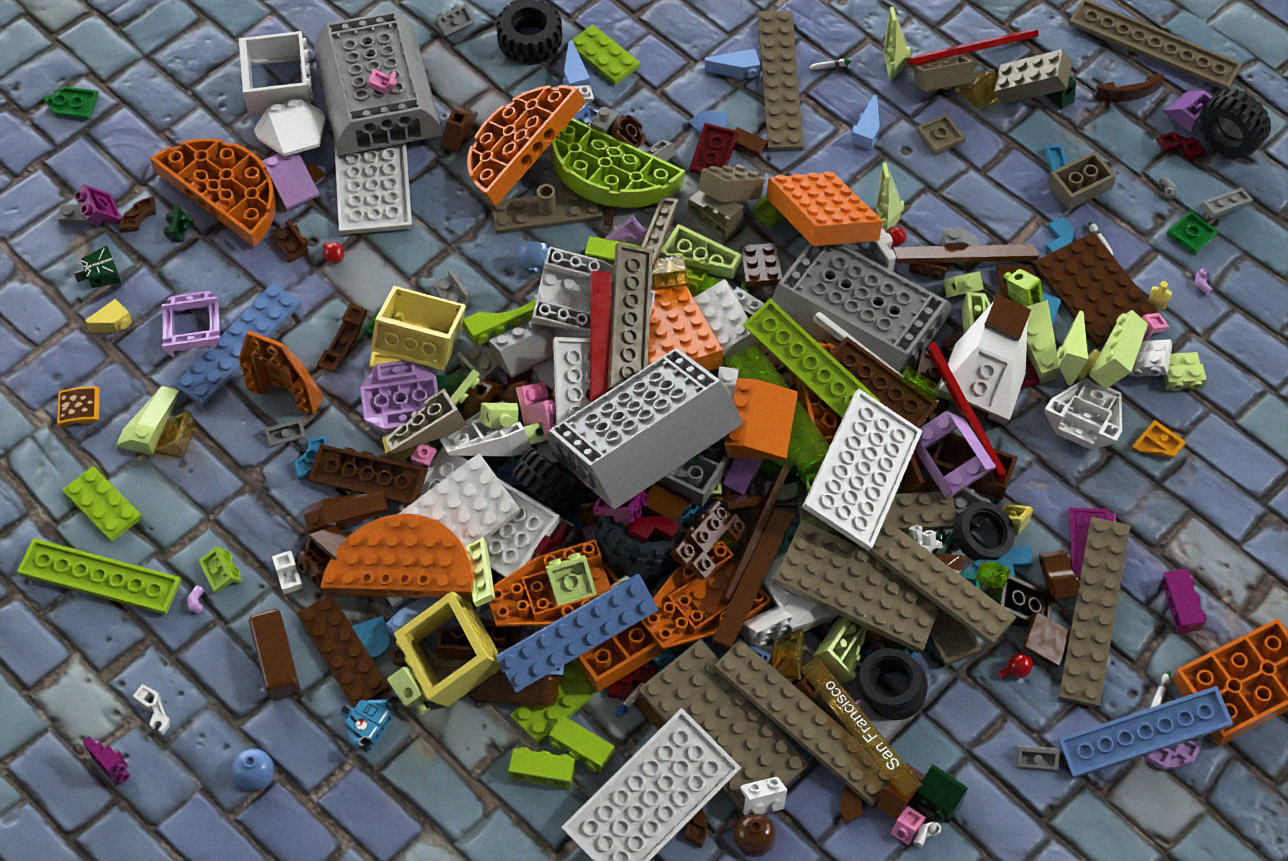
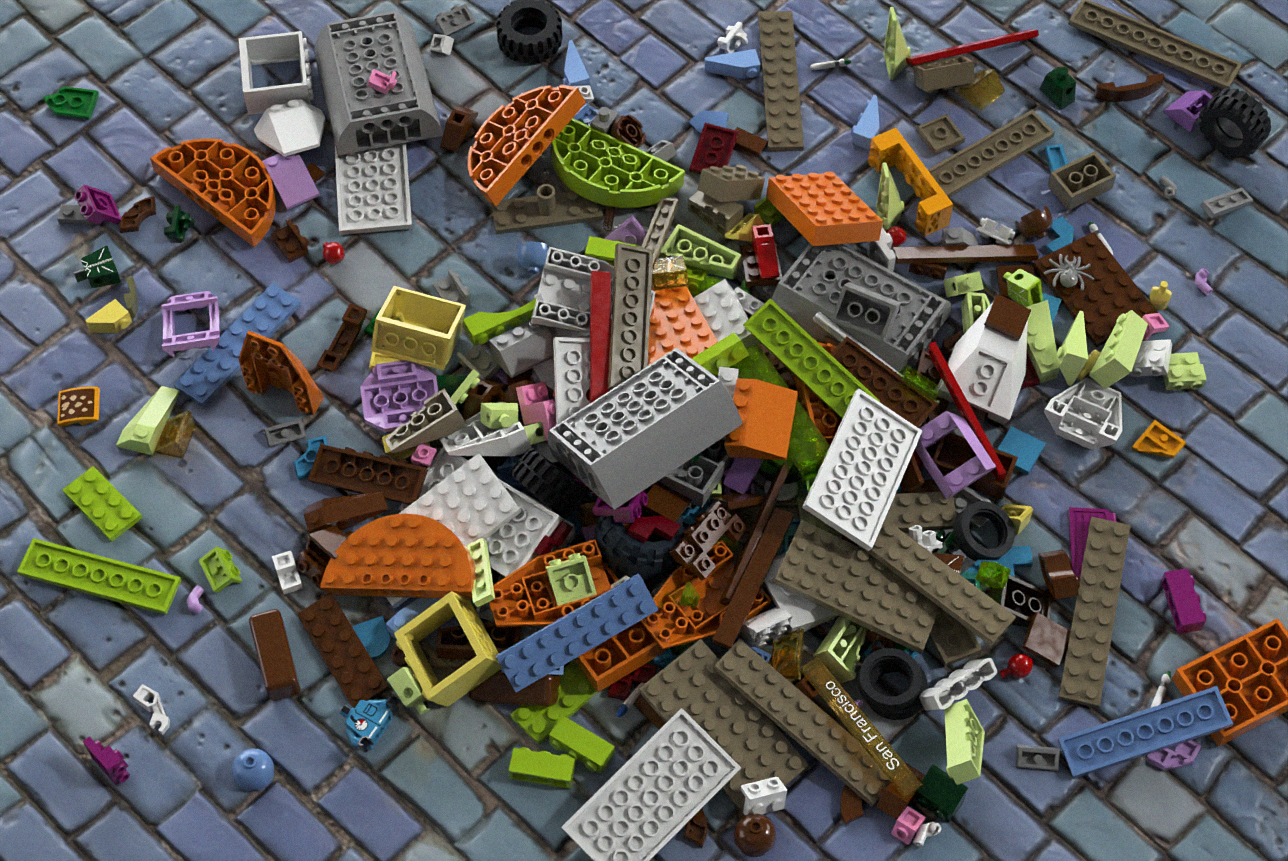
lime plate [568,24,640,86] -> none
dark tan piece [994,49,1072,104] -> none
dark red tile [1156,131,1206,161] -> none
green tile [1166,210,1219,255] -> none
none -> olive slope [123,276,139,319]
none -> white slope [429,34,454,55]
none -> clear neon green slope [679,581,700,607]
none -> lime brick [692,332,749,376]
none -> white hips [717,22,748,54]
none -> light yellow slope [724,213,765,242]
none -> red slope [752,224,780,279]
none -> light grey slope [831,282,901,341]
none -> light orange plate [868,128,953,237]
none -> white brick [919,658,997,711]
none -> dark tan plate [928,110,1055,198]
none -> yellowish green wedge [944,699,985,785]
none -> white hinge [976,217,1016,245]
none -> dark azure tile [997,426,1046,475]
none -> reddish brown cylinder [1015,206,1052,240]
none -> light grey animal [1044,254,1094,291]

